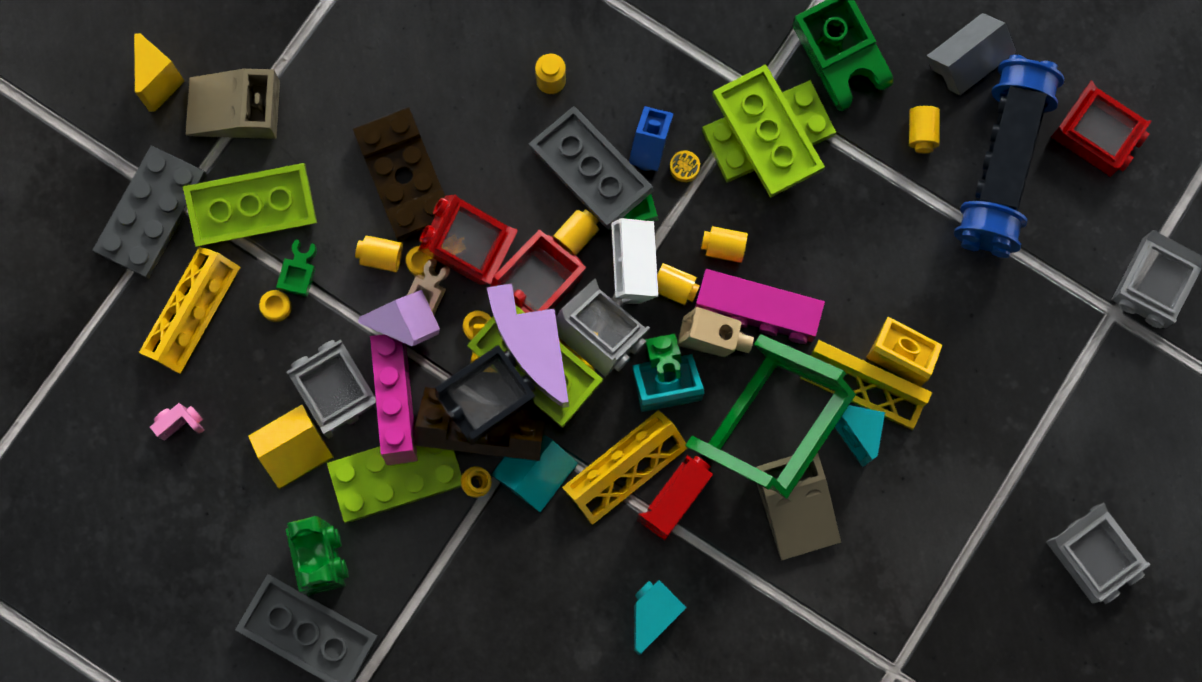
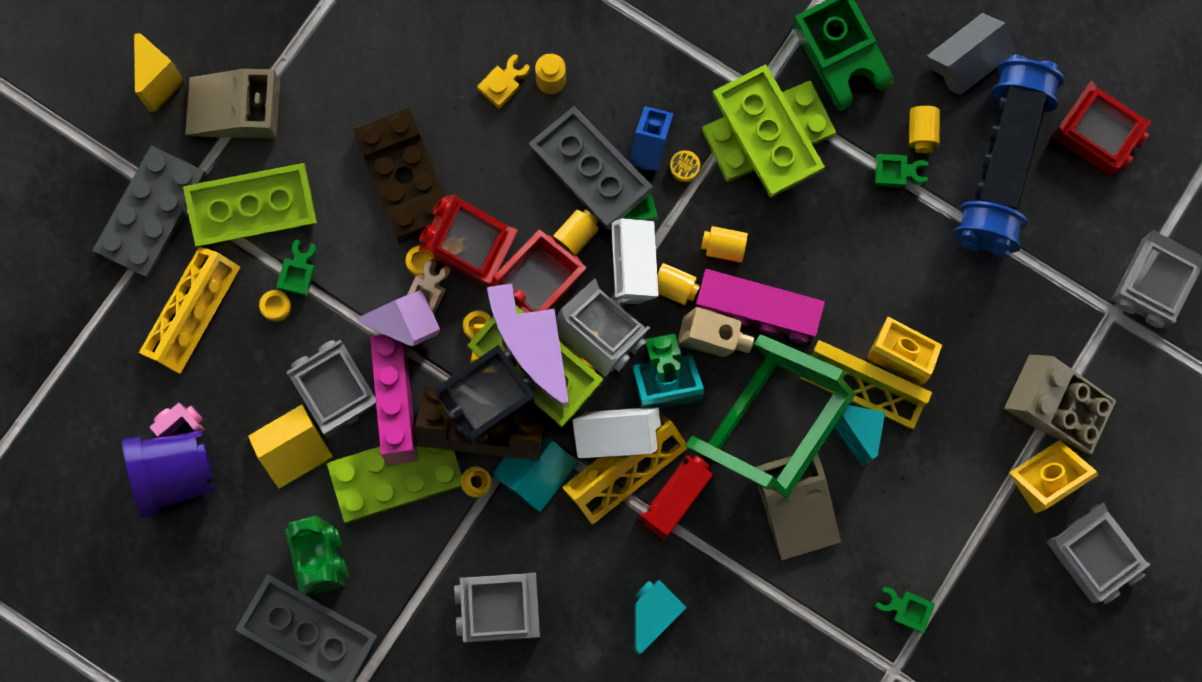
yellow brick [355,235,403,272] -> none
none -> dark purple piece [122,430,216,519]
none -> window [454,572,540,643]
none -> yellow plate [477,54,530,109]
none -> white piece [573,407,661,458]
none -> green plate [874,154,928,188]
none -> green plate [874,587,935,634]
none -> dark tan slope [1004,354,1116,455]
none -> yellow slope [1009,440,1098,514]

